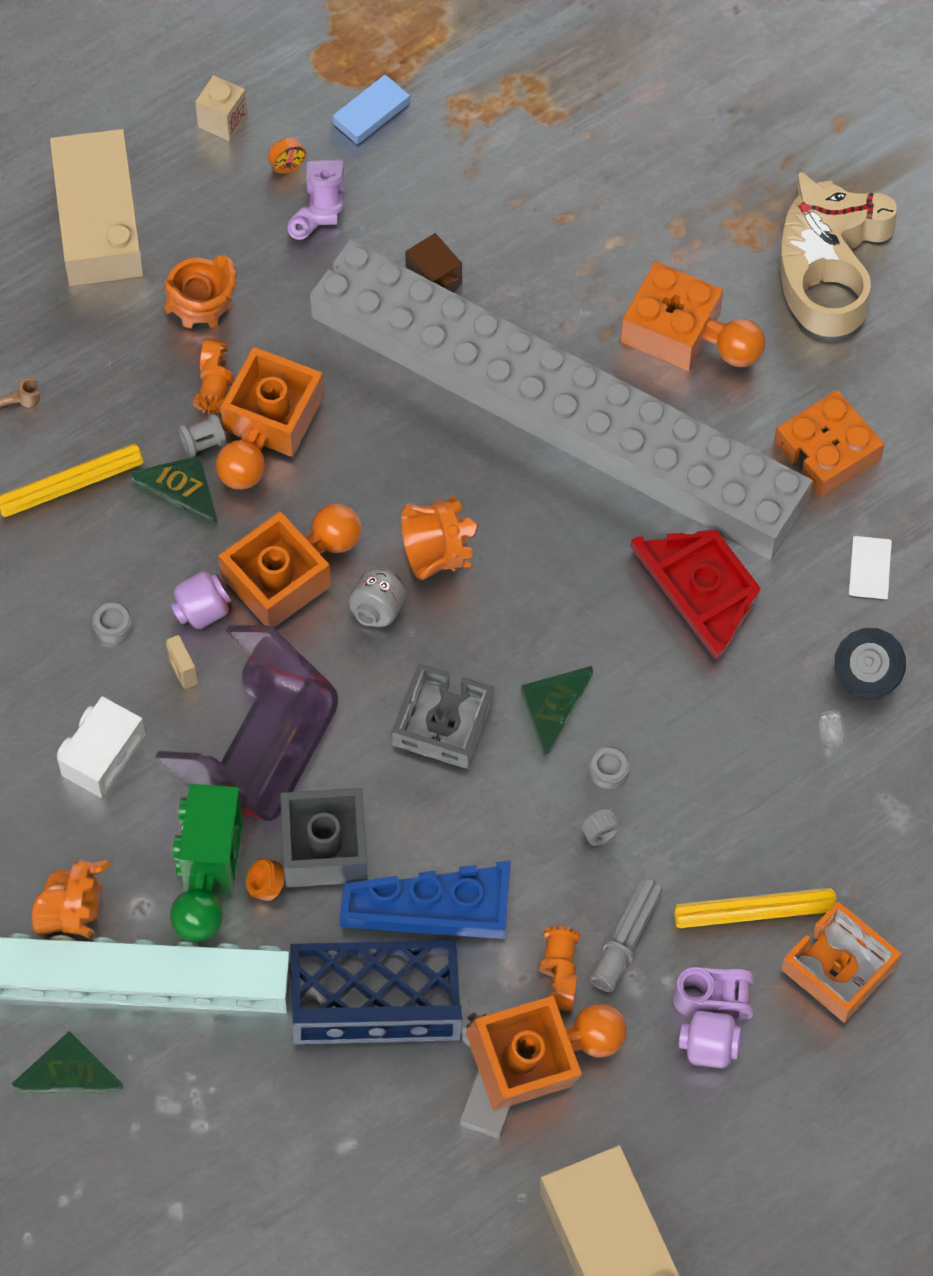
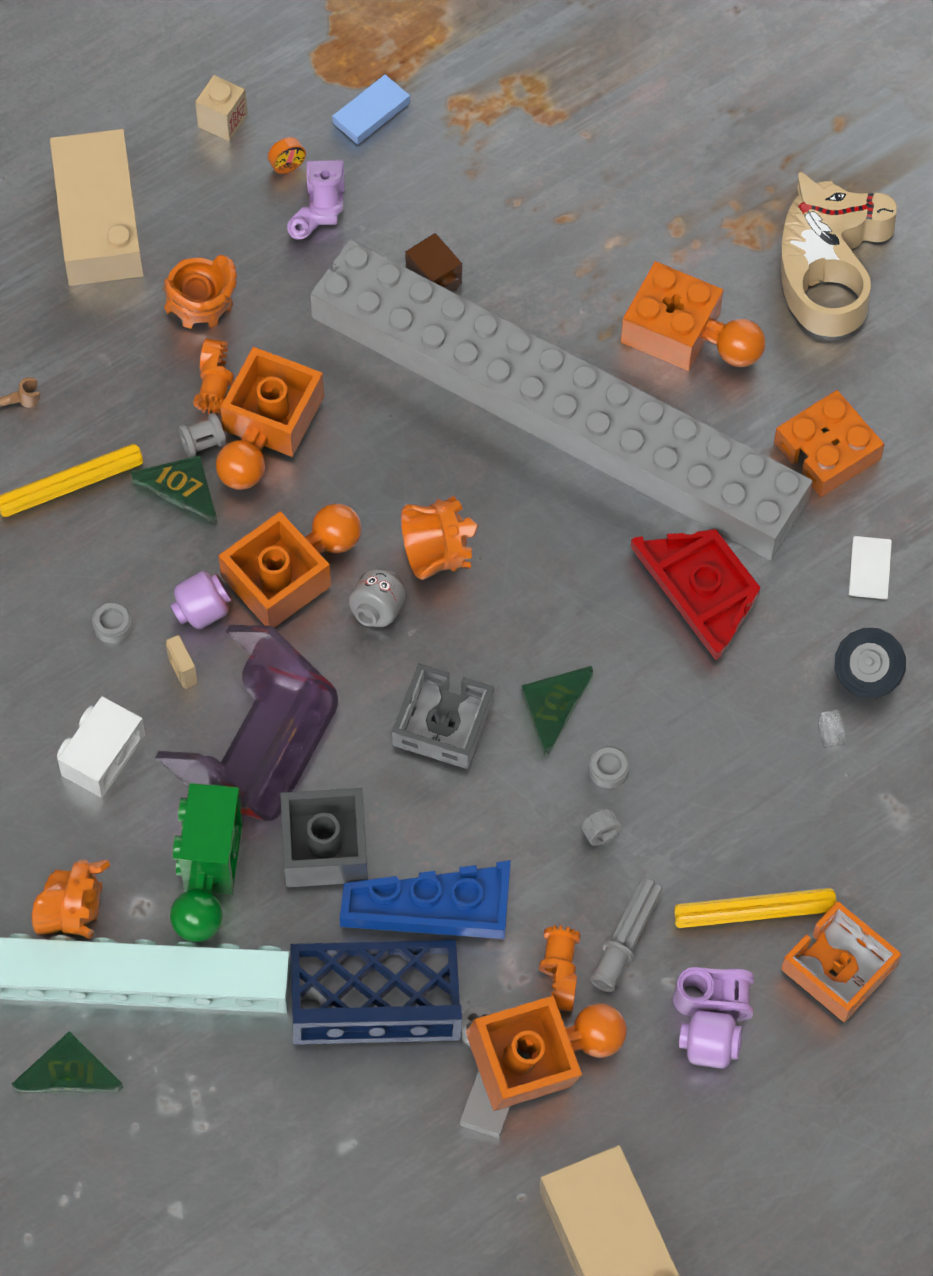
orange tile [246,858,285,901] -> none

